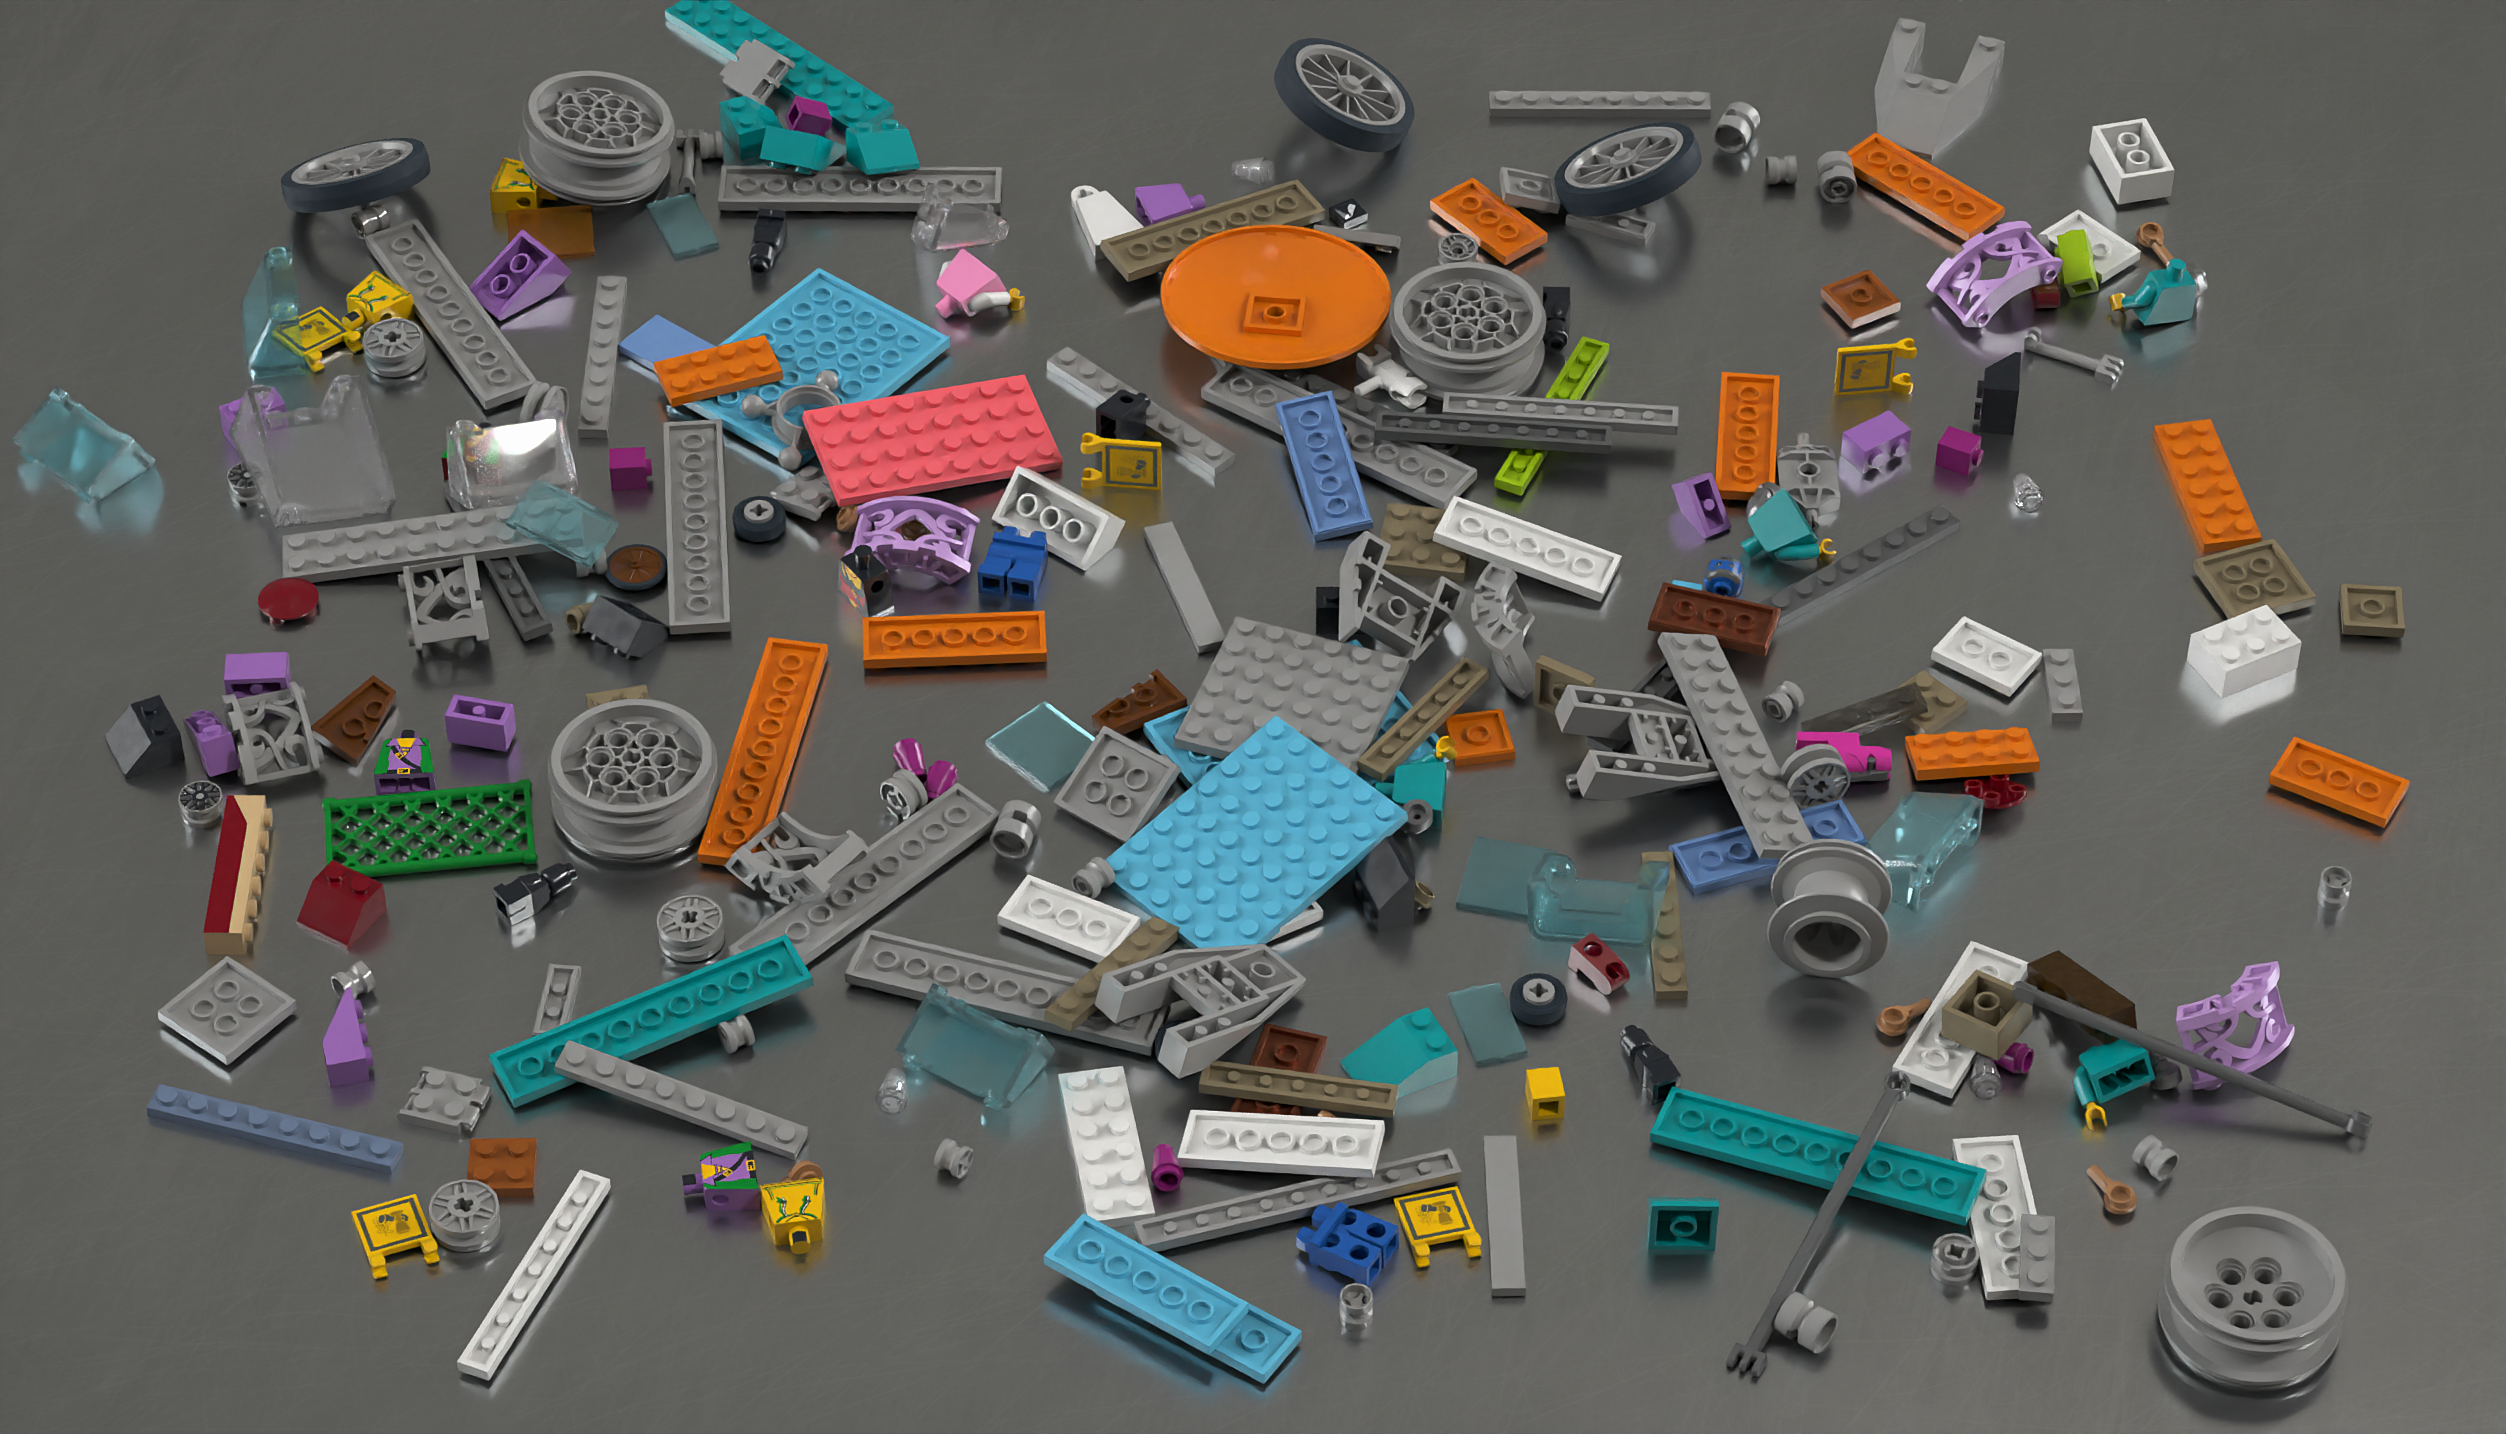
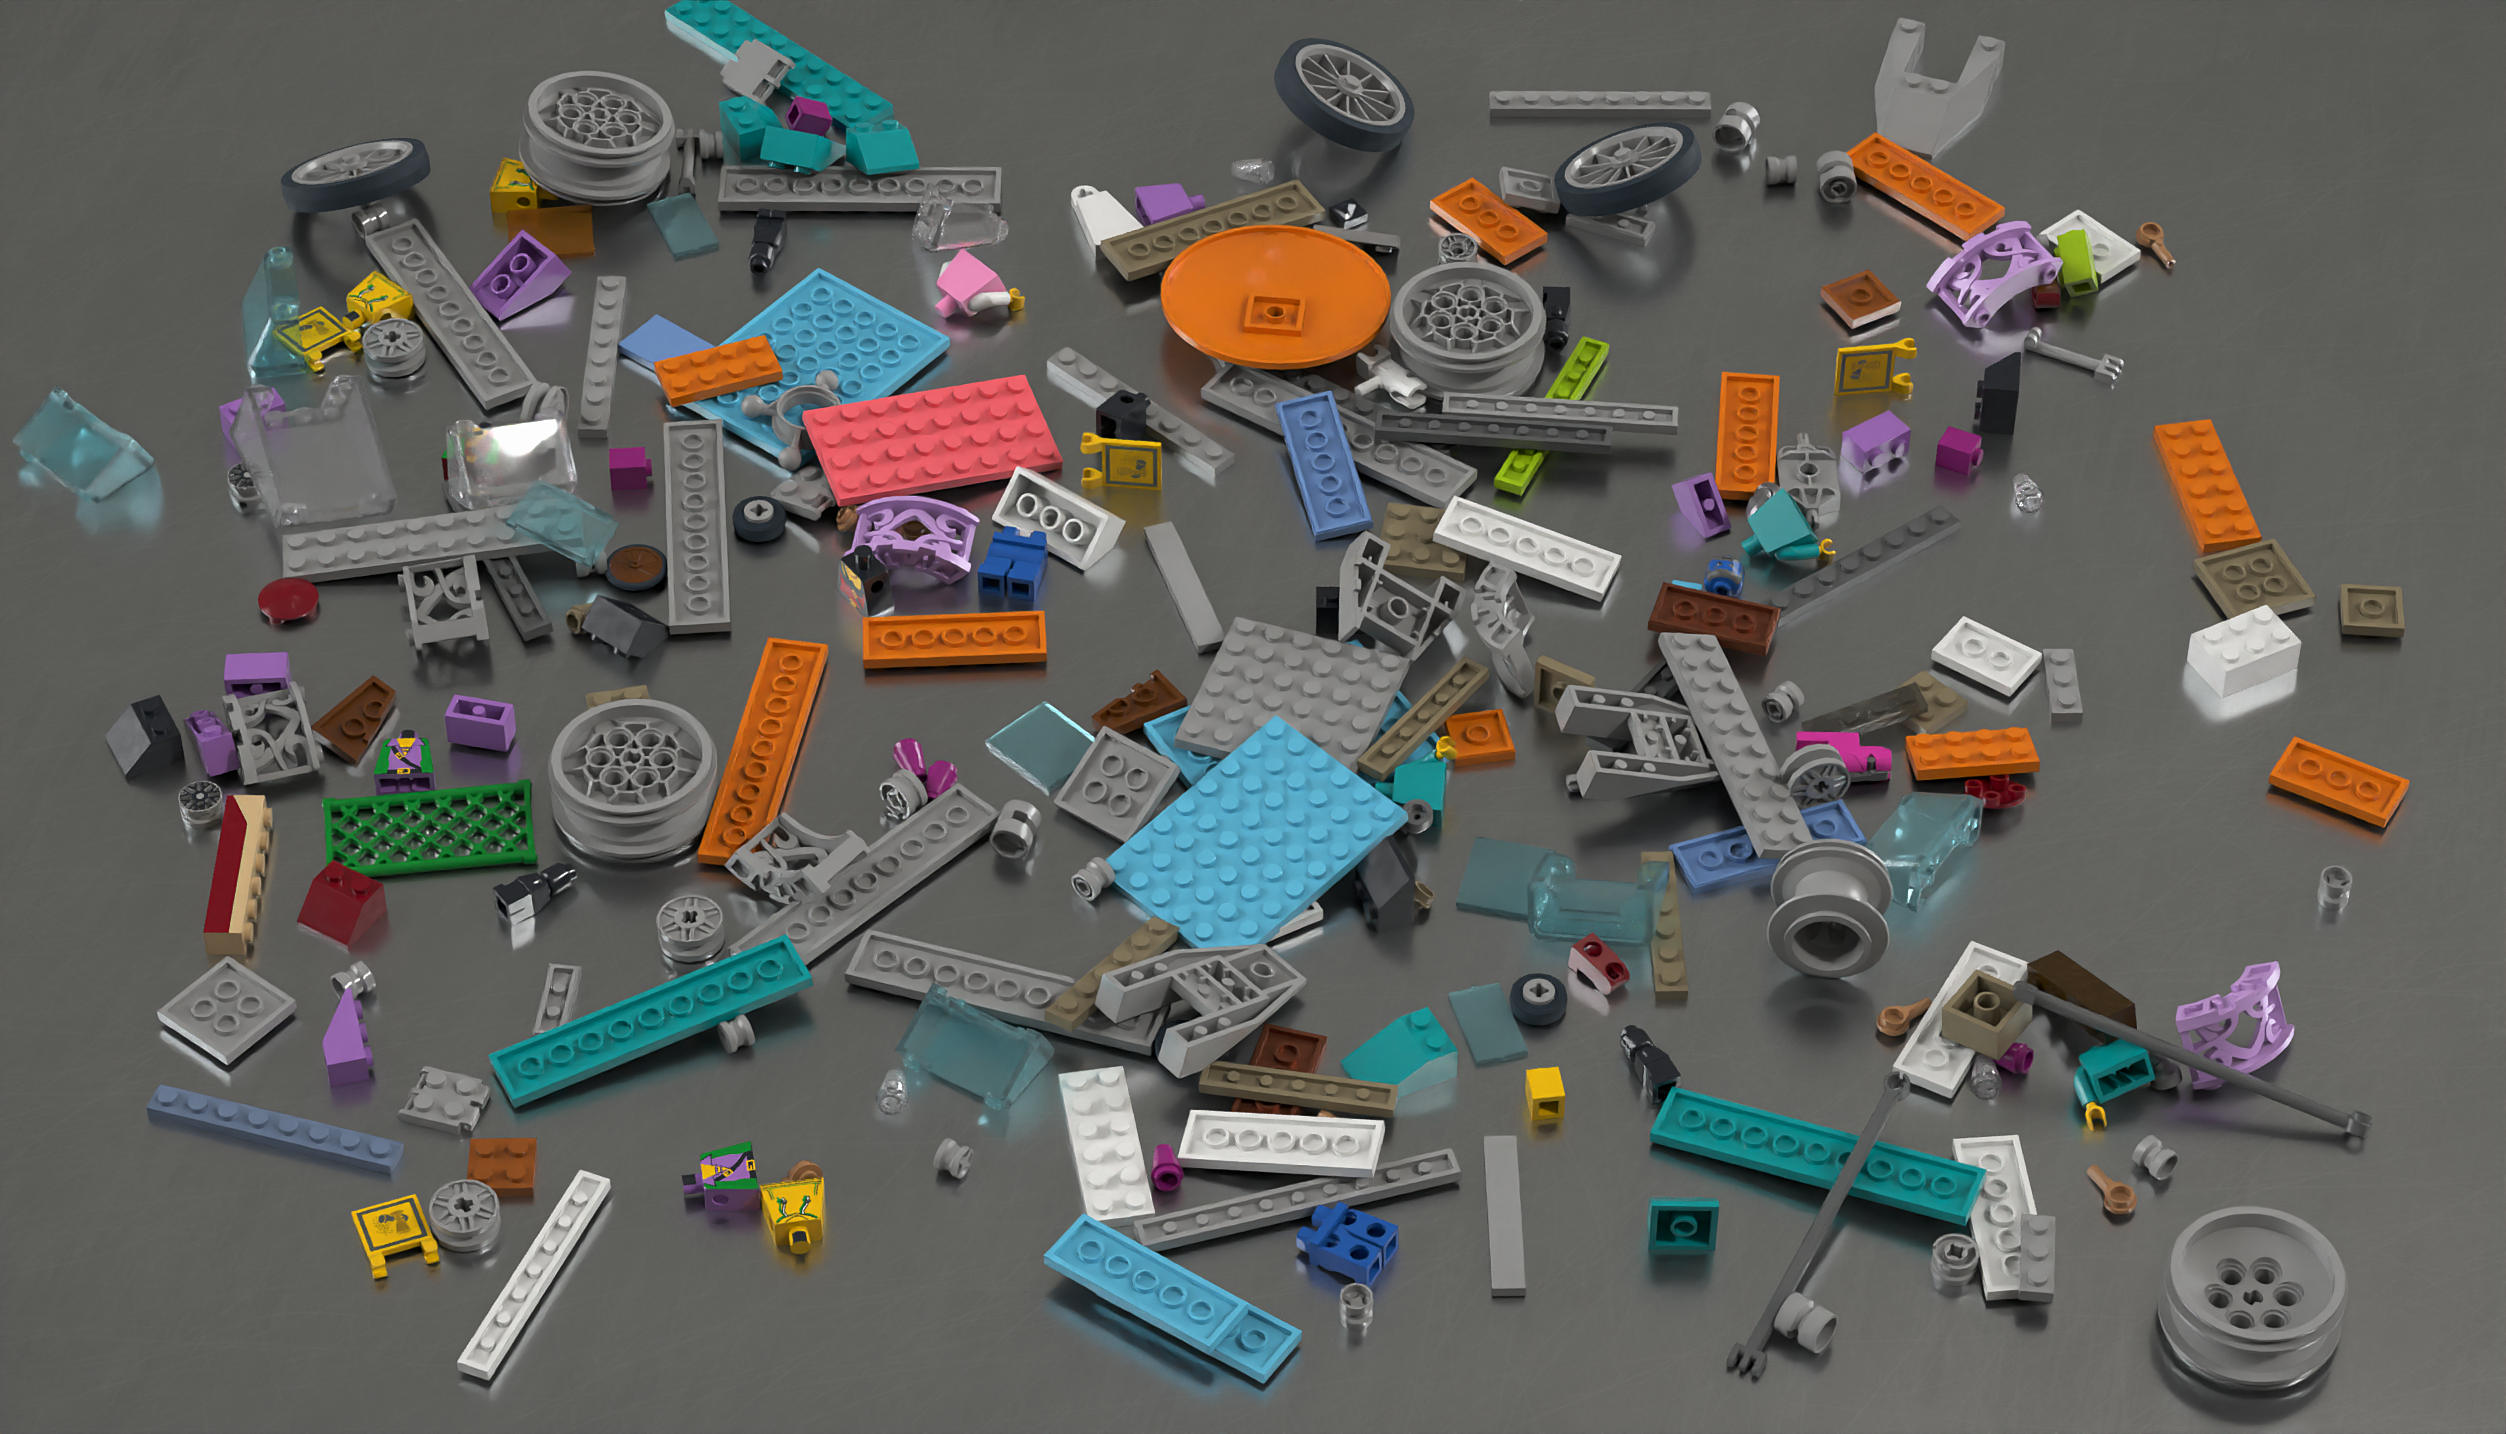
light grey plate [554,1040,808,1160] -> none
white plate [997,875,1140,963] -> none
yellow flag [1393,1186,1482,1268] -> none
white brick [2089,118,2175,205] -> none
teal torso [2109,259,2208,326] -> none

